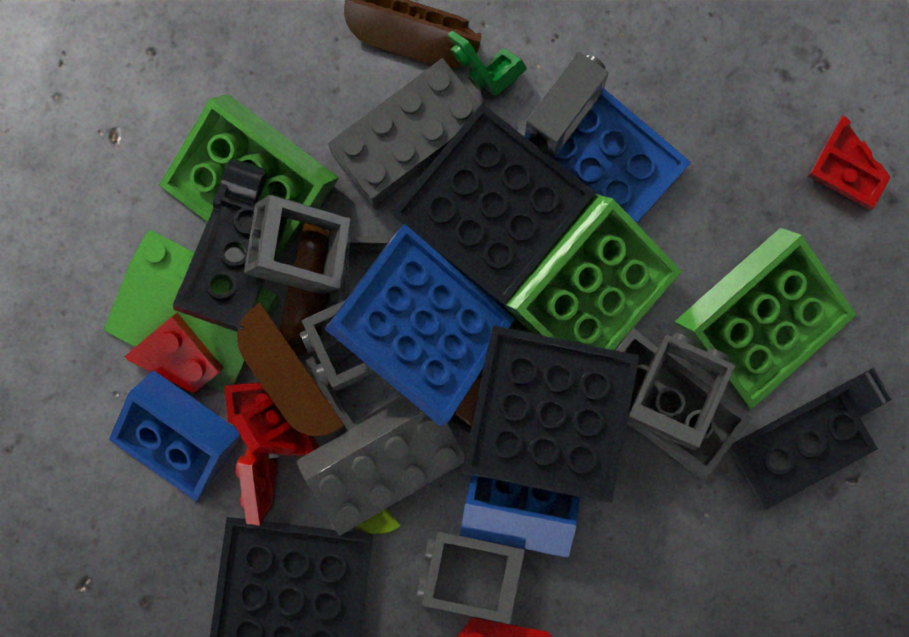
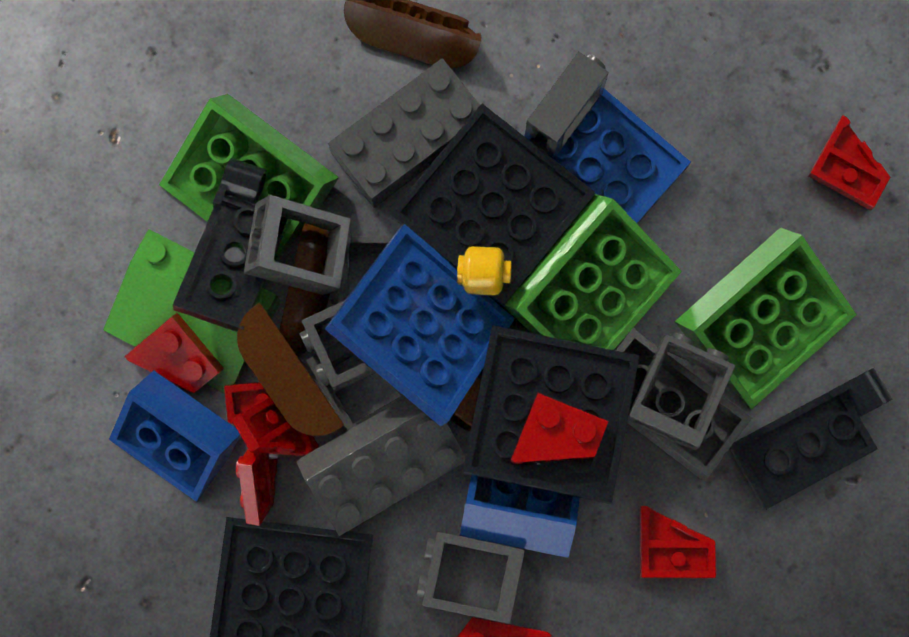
lime tile [356,509,401,534] -> none
green bracket [447,30,527,96] -> none
none -> yellow head [457,246,512,295]
none -> red wing [510,393,609,464]
none -> red wing [640,506,716,578]

